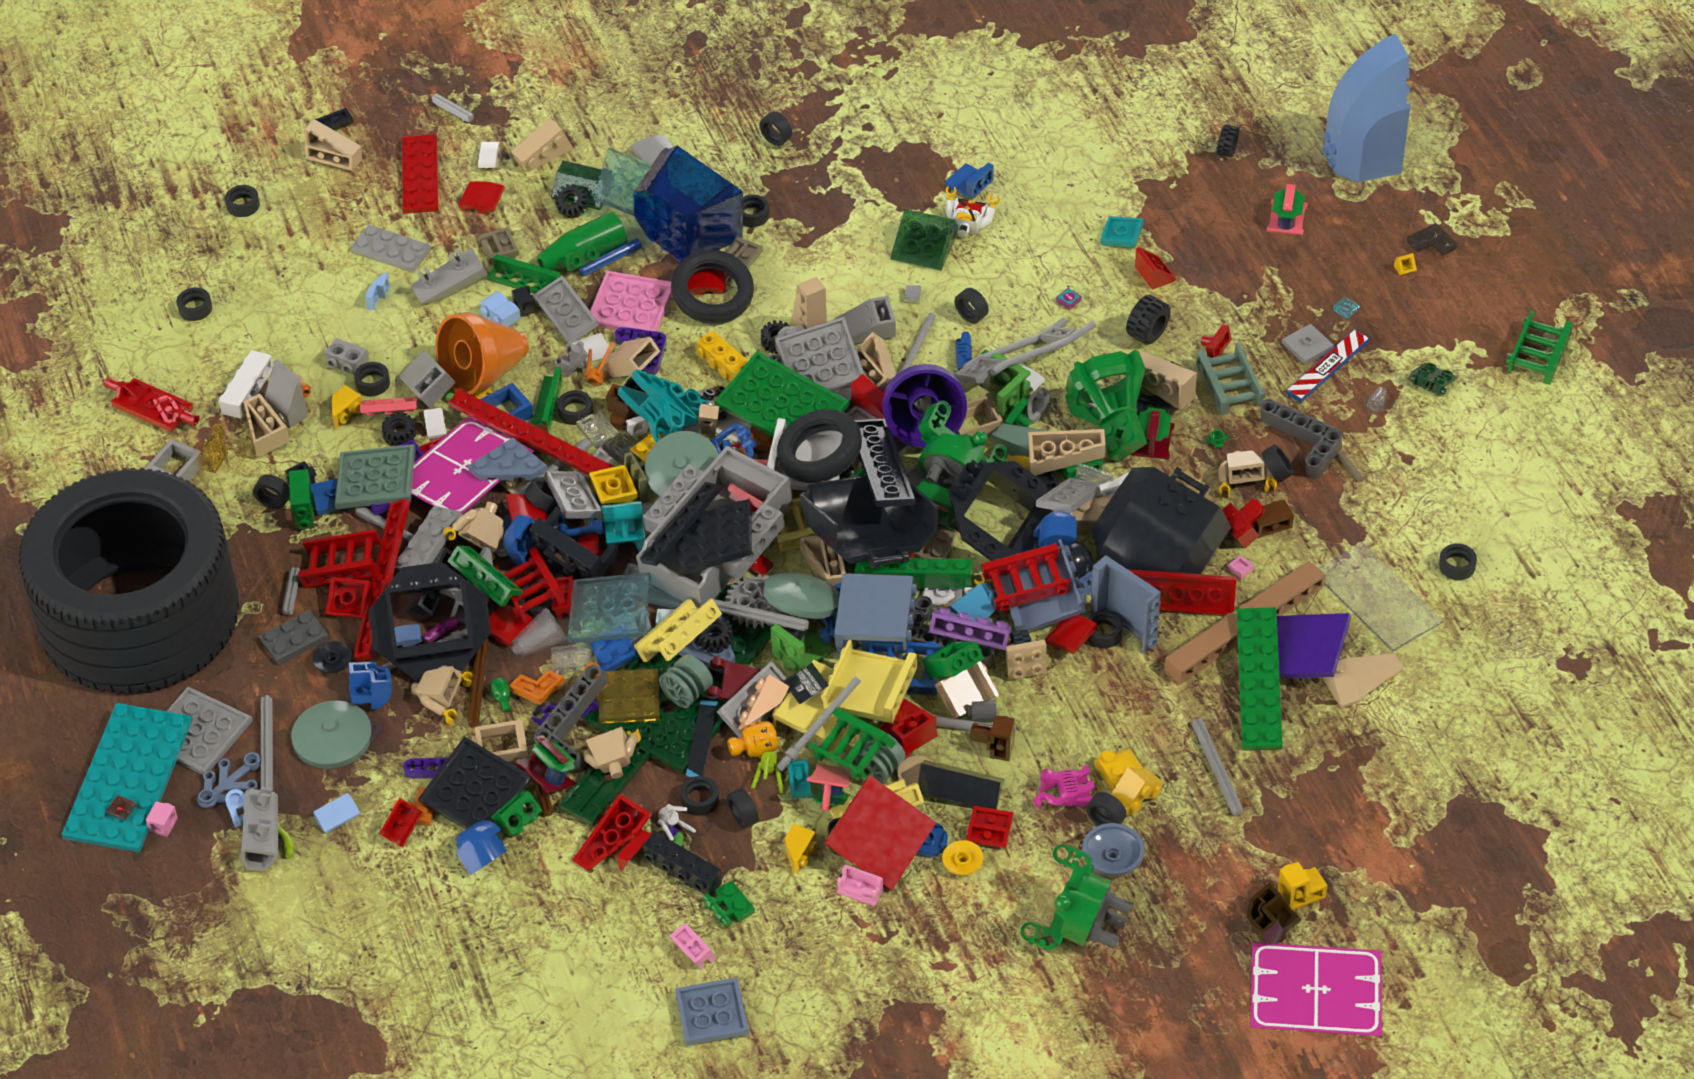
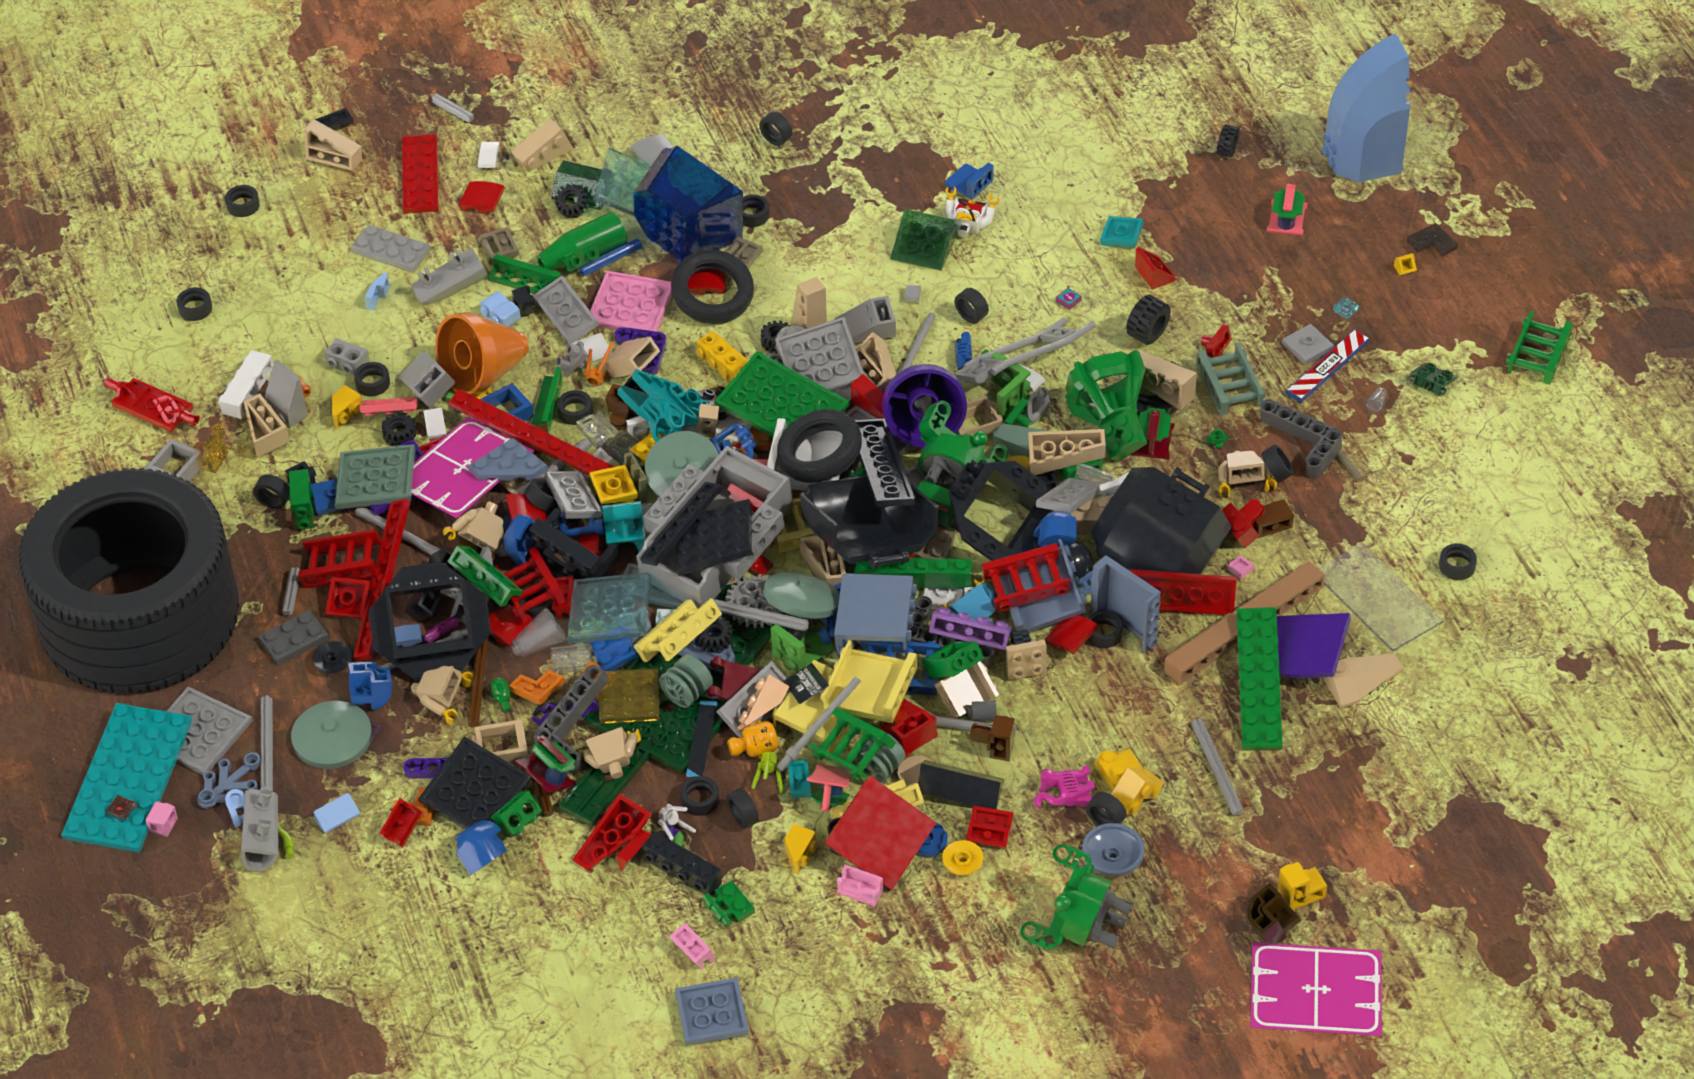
light grey plate [395,506,462,571] -> none

